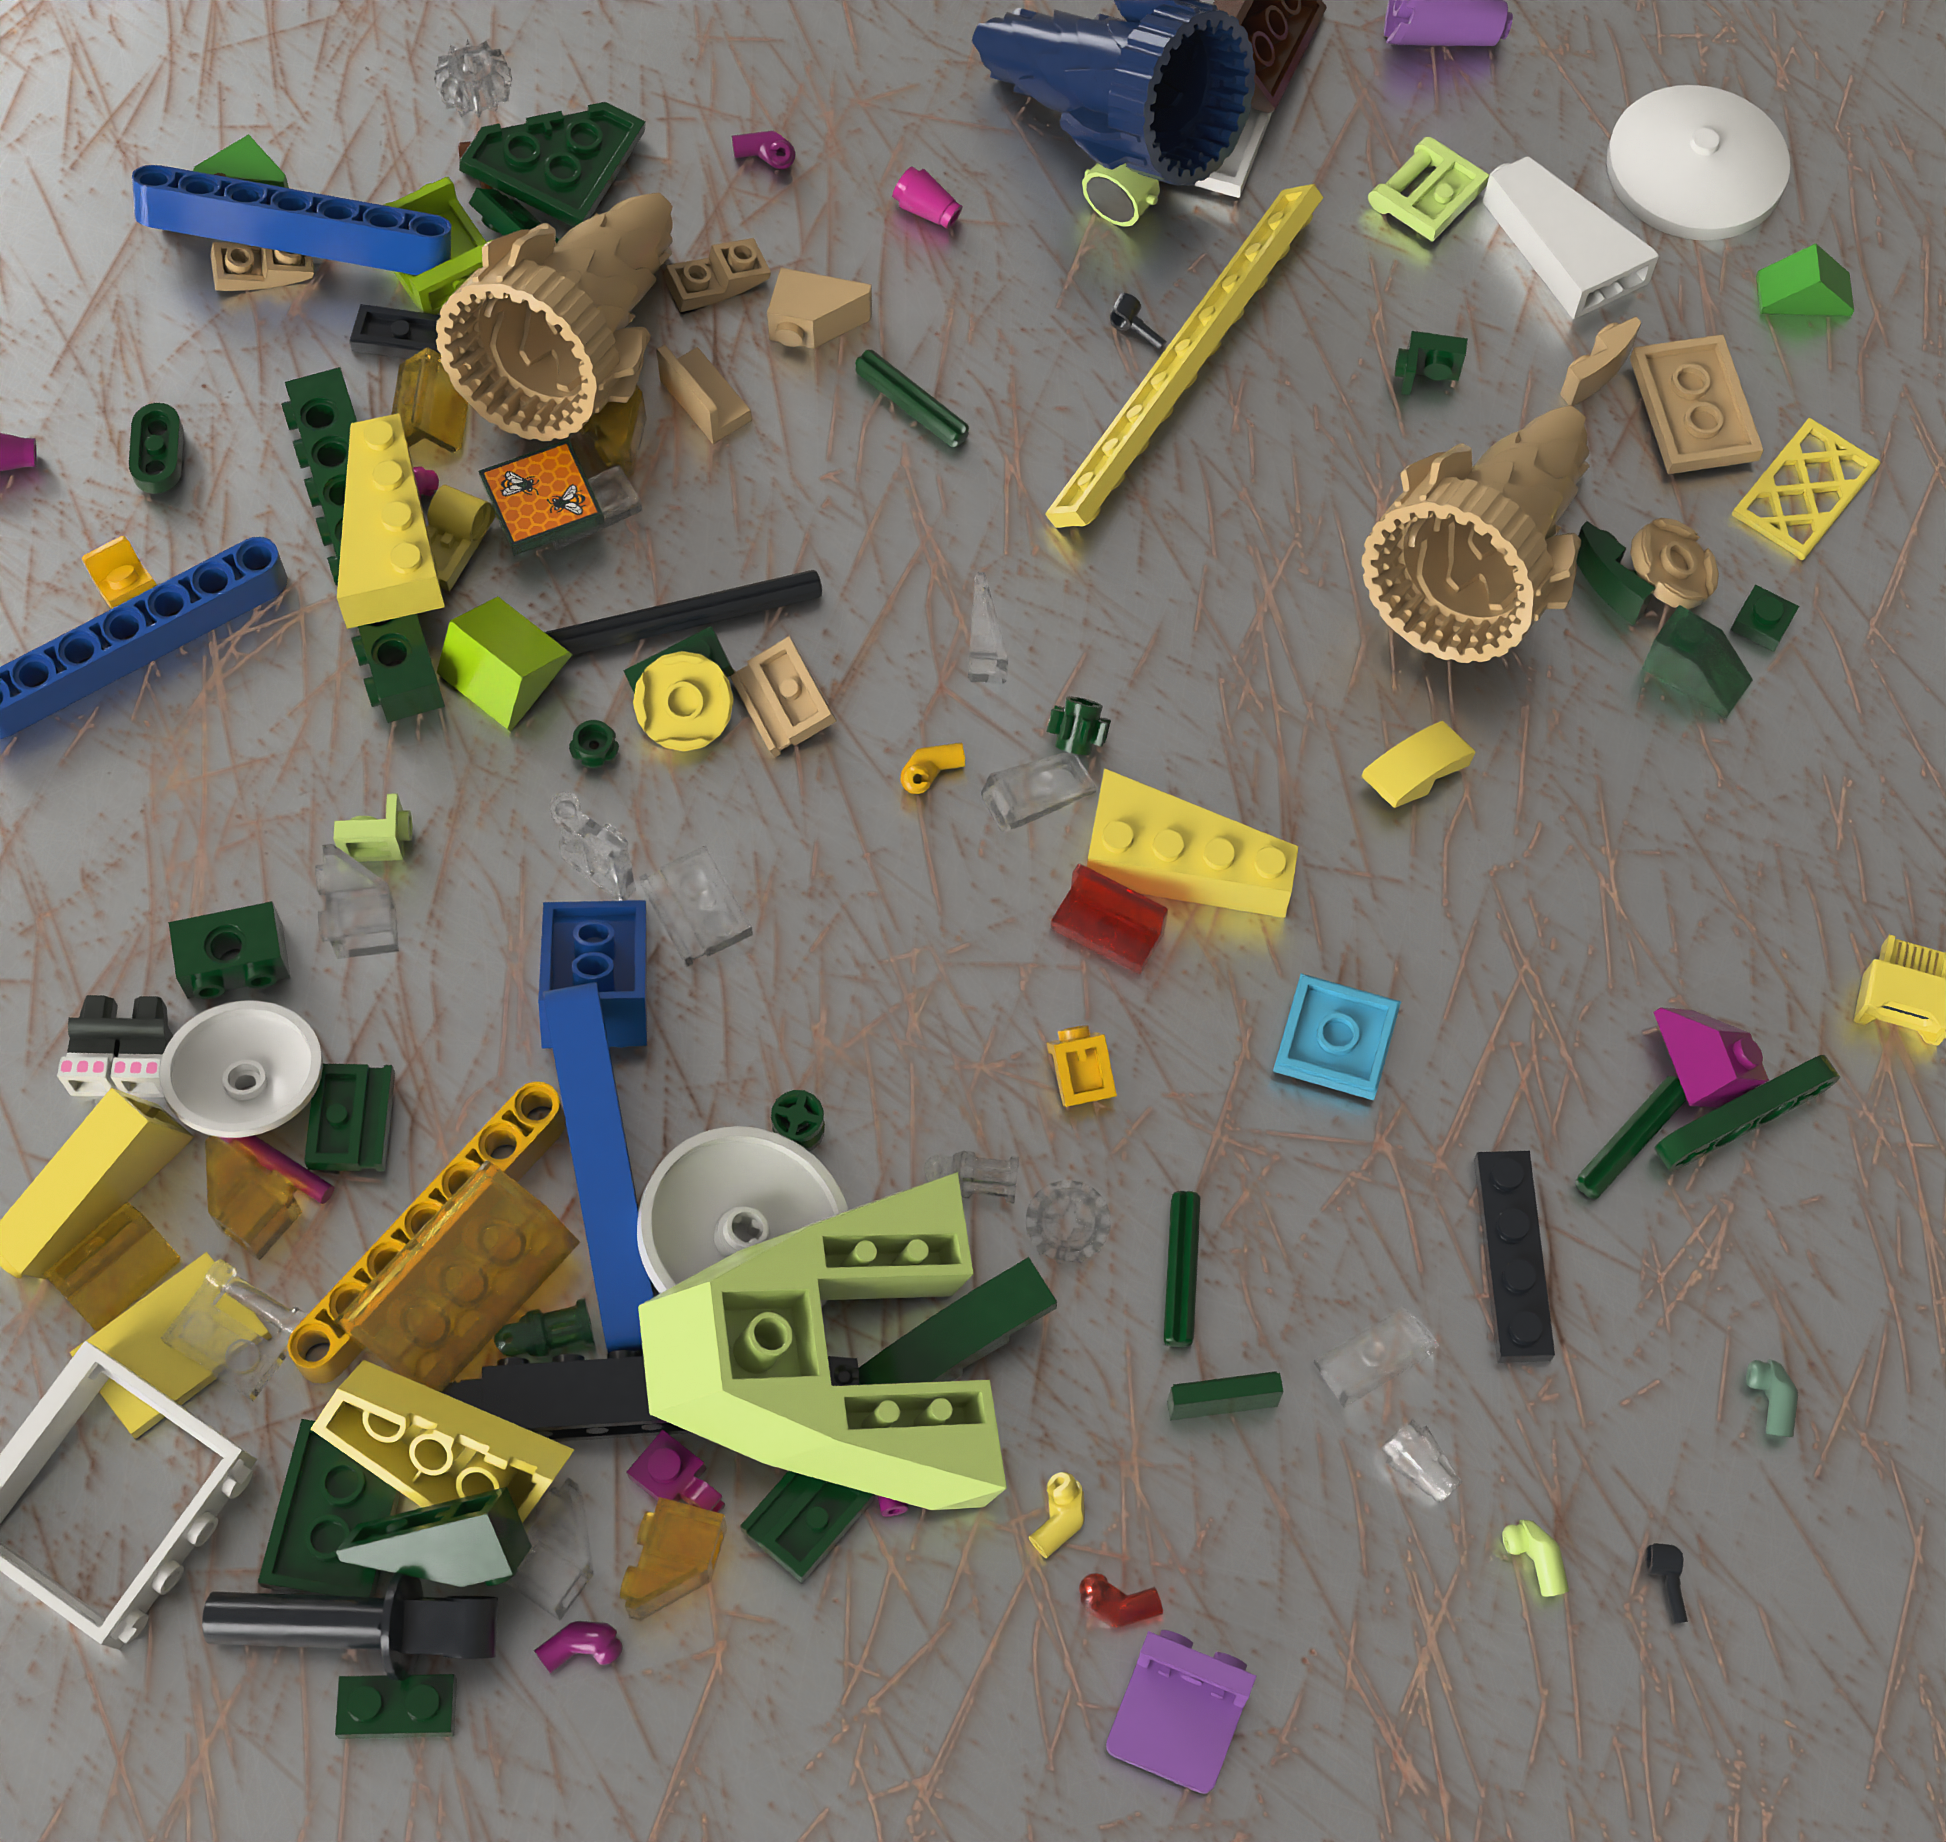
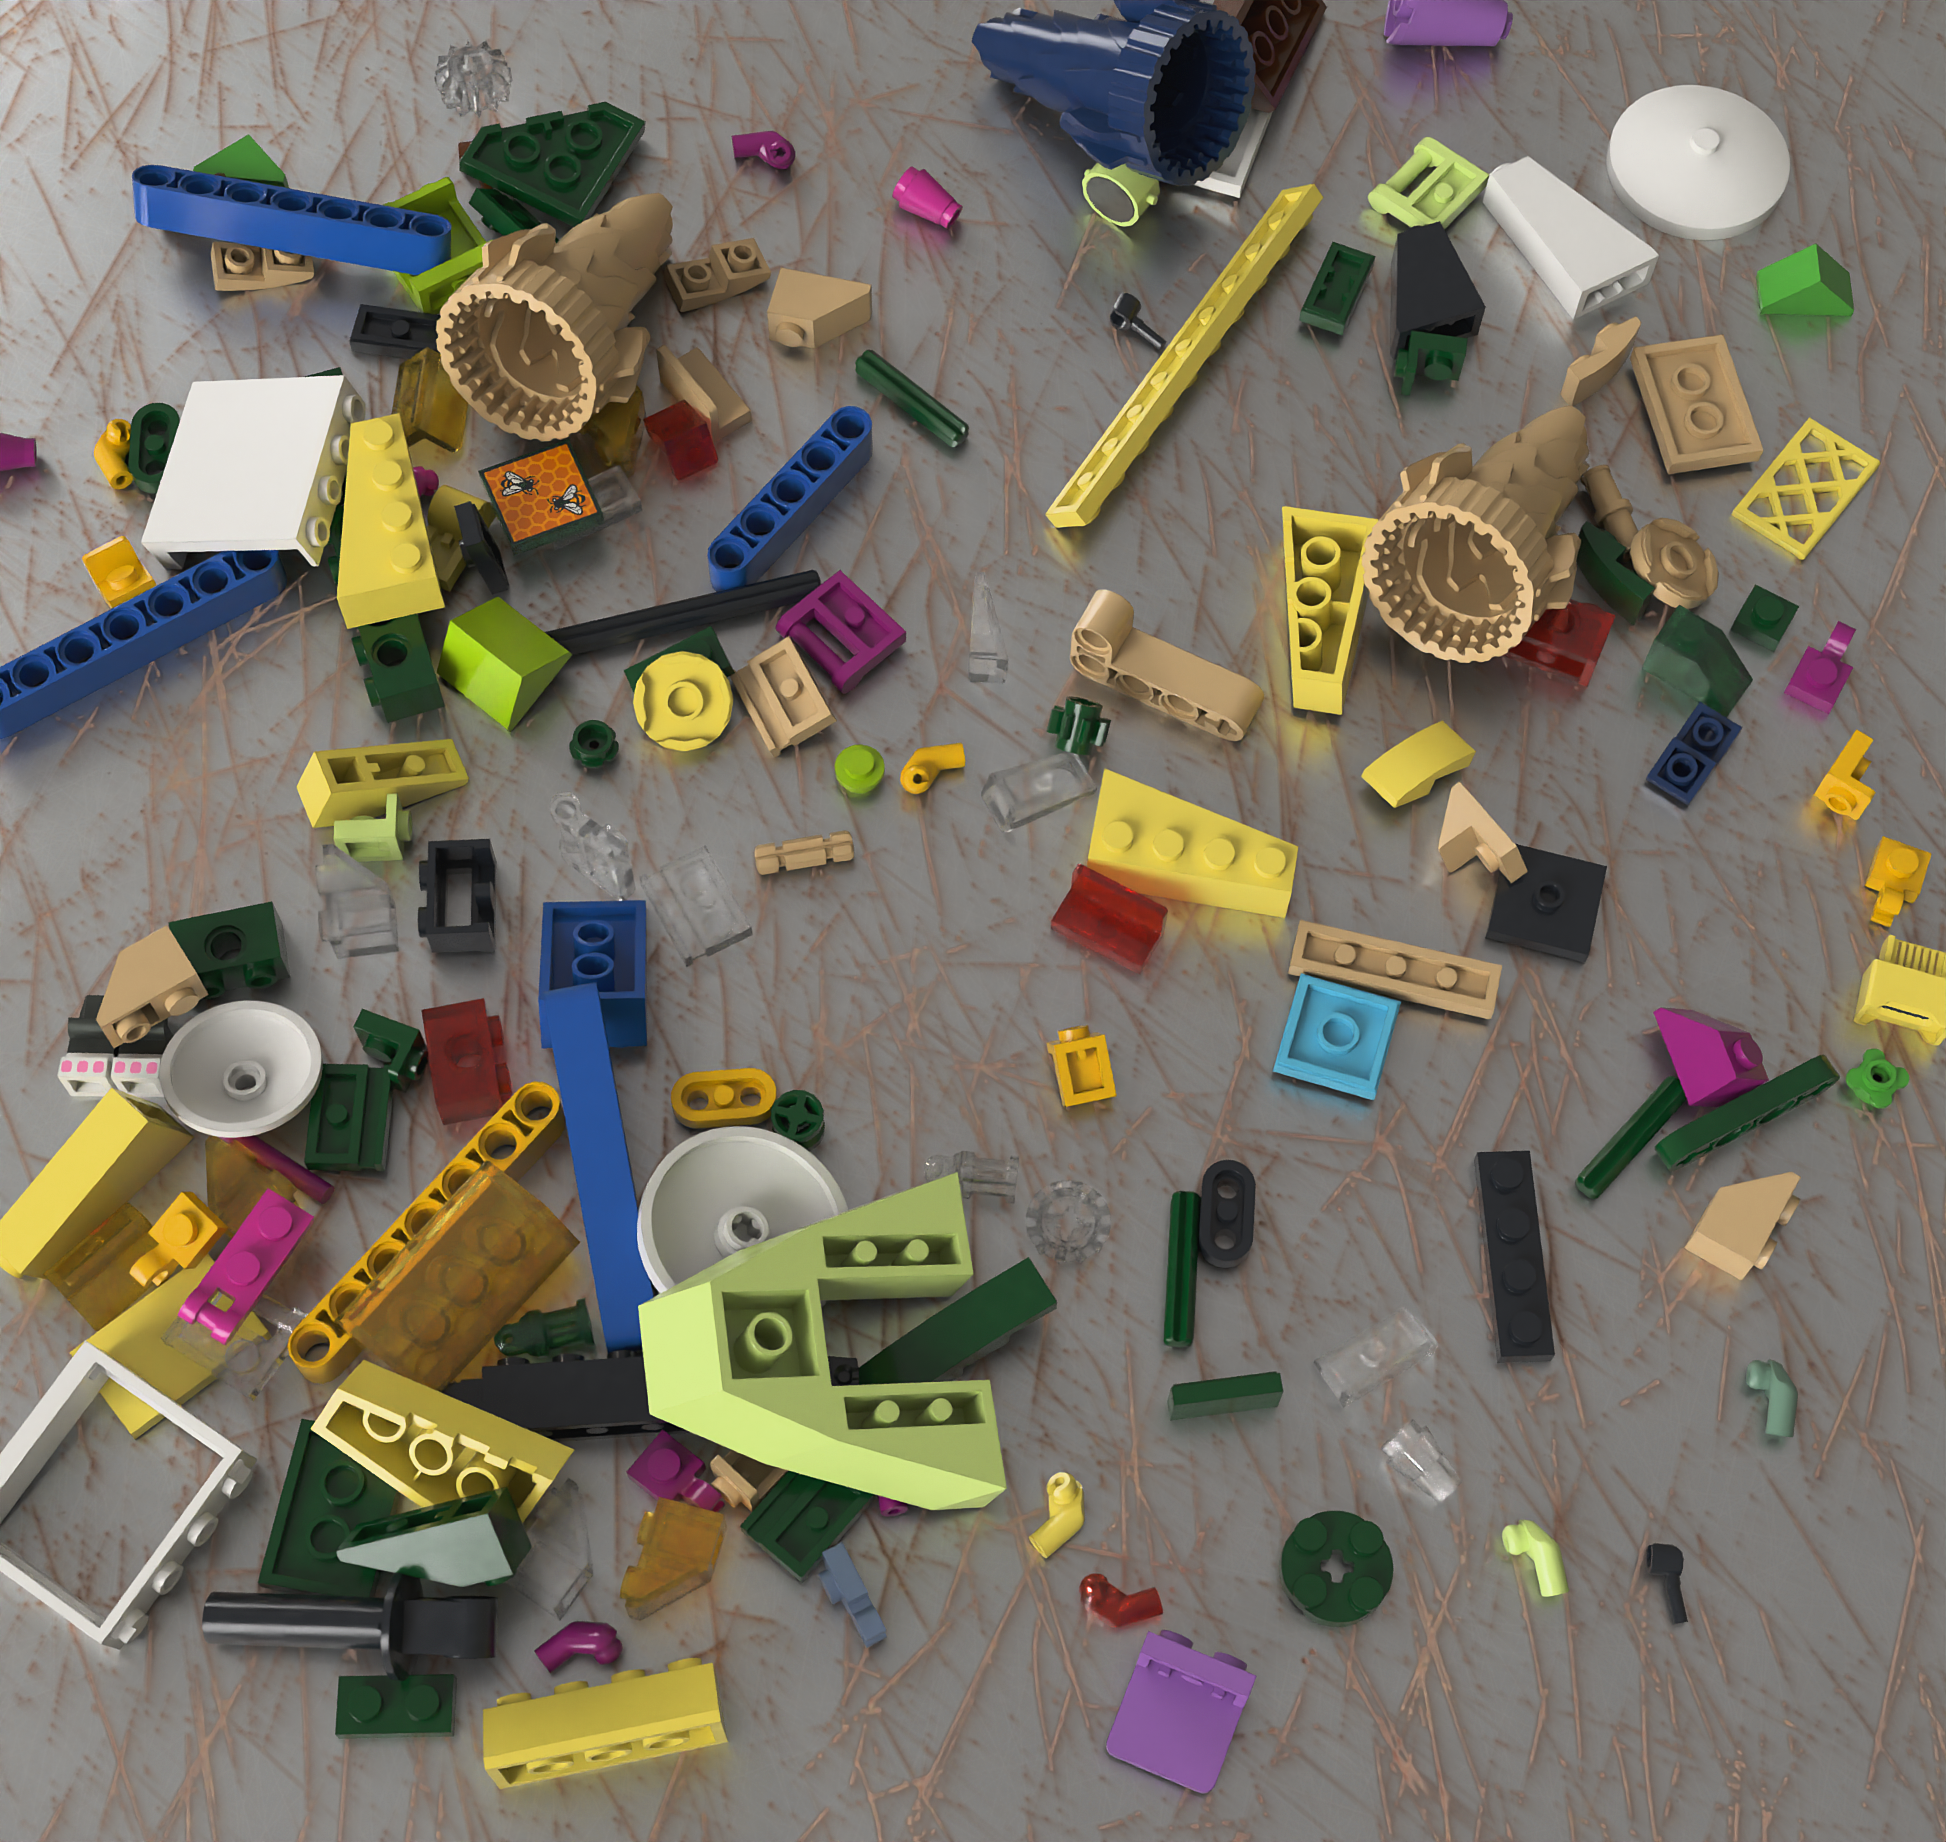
none -> yellow arm [94,419,133,489]
none -> tan slope [96,925,208,1048]
none -> yellow plate [129,1191,229,1287]
none -> white panel [141,375,366,569]
none -> dark pink plate [178,1188,314,1346]
none -> light yellow slope [296,739,469,828]
none -> dark green bracket [353,1009,429,1093]
none -> black window [418,839,497,953]
none -> clear red brick [421,998,512,1125]
none -> black plate [454,501,509,595]
none -> light yellow slope [483,1658,728,1789]
none -> clear red bracket [643,399,718,480]
none -> yellow plate [671,1068,777,1129]
none -> blue beam [707,406,873,592]
none -> tan bracket [710,1450,788,1512]
none -> tan axle [754,830,854,875]
none -> magenta plate [775,570,906,694]
none -> sand blue plate [818,1542,887,1648]
none -> lime plate [835,744,885,793]
none -> tan beam [1070,590,1264,741]
none -> black plate [1198,1160,1256,1268]
none -> dark green plate [1279,1511,1393,1627]
none -> light yellow wedge [1282,506,1378,715]
none -> tan plate [1288,920,1502,1019]
none -> dark green plate [1299,242,1376,335]
none -> black slope [1390,221,1486,361]
none -> tan slope [1438,782,1528,883]
none -> black plate [1485,844,1607,962]
none -> clear red brick [1503,599,1616,687]
none -> tan pin [1580,465,1638,562]
none -> dark blue slope [1646,702,1743,806]
none -> tan slope [1684,1172,1801,1281]
none -> magenta plate [1784,621,1856,714]
none -> yellow bracket [1814,729,1876,820]
none -> bright green plate [1845,1049,1909,1109]
none -> yellow plate [1865,836,1932,928]

